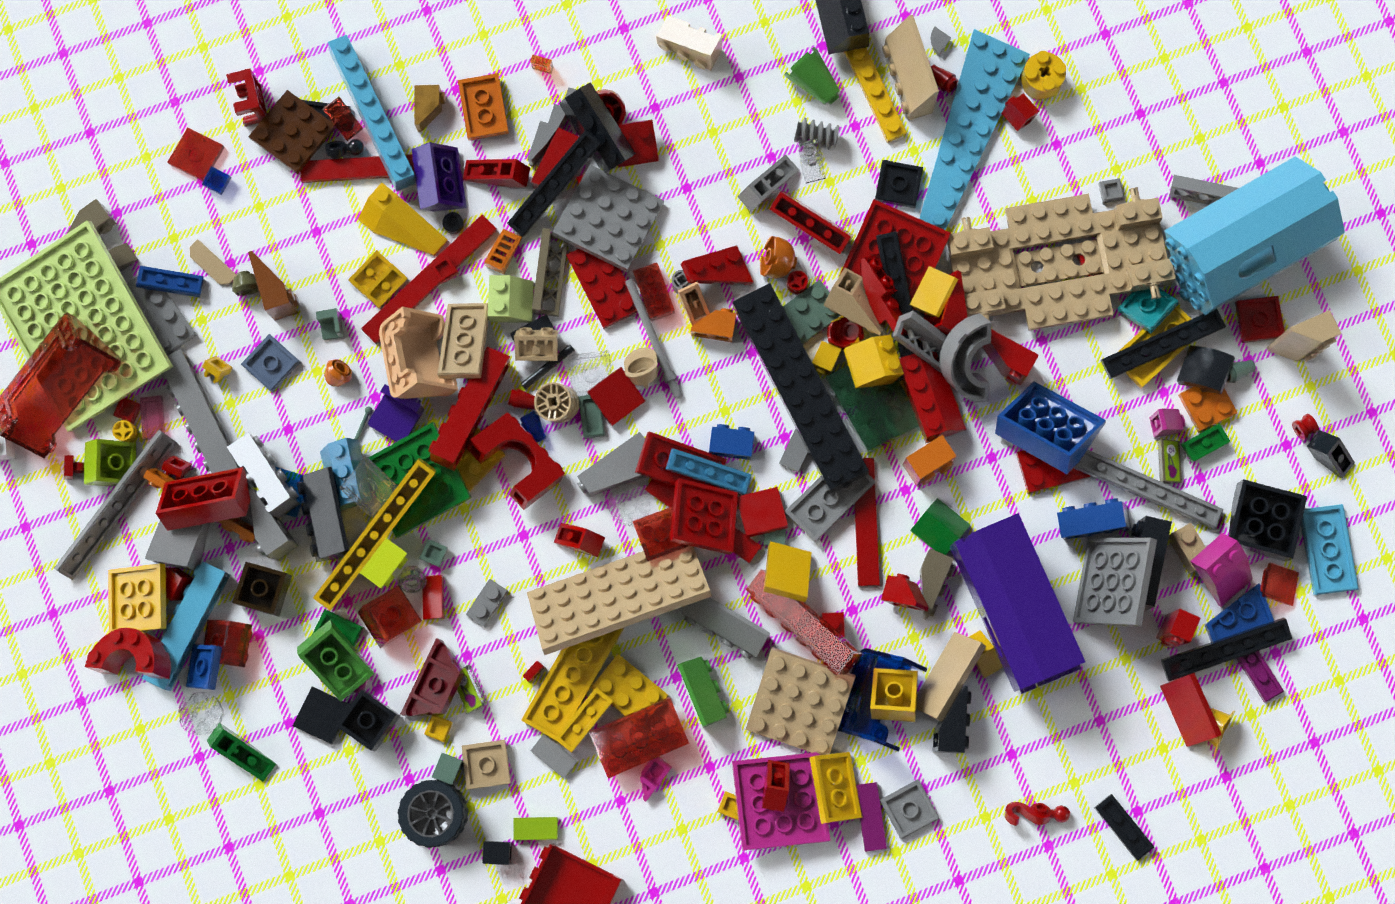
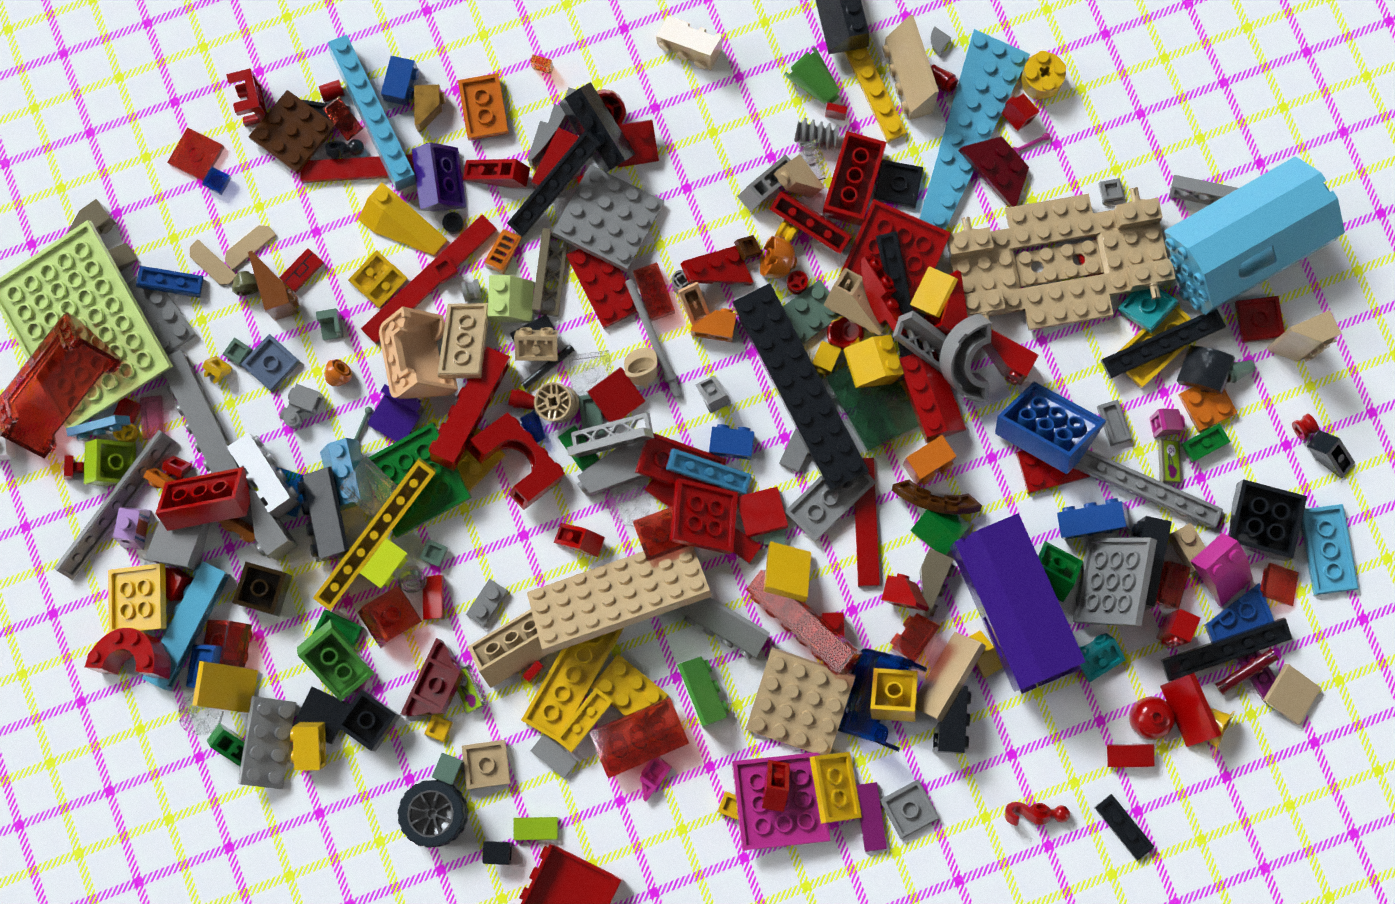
none -> dark azure plate [66,415,131,440]
none -> lavender torso [113,507,151,550]
none -> yellow tile [192,661,258,713]
none -> sand green tile [222,337,253,367]
none -> tan piece [225,225,276,270]
none -> light grey plate [238,696,296,789]
none -> red tile [279,248,324,293]
none -> light grey brick [279,383,324,429]
none -> yellow brick [290,722,327,770]
none -> red piece [319,79,345,102]
none -> blue brick [381,56,420,106]
none -> light grey wheel [461,279,482,302]
none -> tan slope [467,609,544,688]
none -> green tile [558,425,600,472]
none -> light grey fence [567,412,654,458]
none -> light grey slope [695,375,730,413]
none -> reddish brown tile [734,235,762,261]
none -> tan slope [774,154,825,198]
none -> yellow wheel [775,220,800,243]
none -> red brick [822,131,887,226]
none -> red tile [825,103,848,121]
none -> clear red slope [890,613,940,665]
none -> reddish brown tile [891,479,982,515]
none -> dark red wing [958,136,1029,207]
none -> dark pink hinge [1013,132,1050,154]
none -> green slope [1038,541,1083,602]
none -> teal bracket [1079,633,1126,683]
none -> light grey tile [1096,399,1132,447]
none -> red slope [1107,743,1155,767]
none -> red cylinder [1129,696,1175,740]
none -> clear red hinge [1155,561,1191,609]
none -> dark red pin [1215,648,1279,695]
none -> tan tile [1263,664,1321,725]

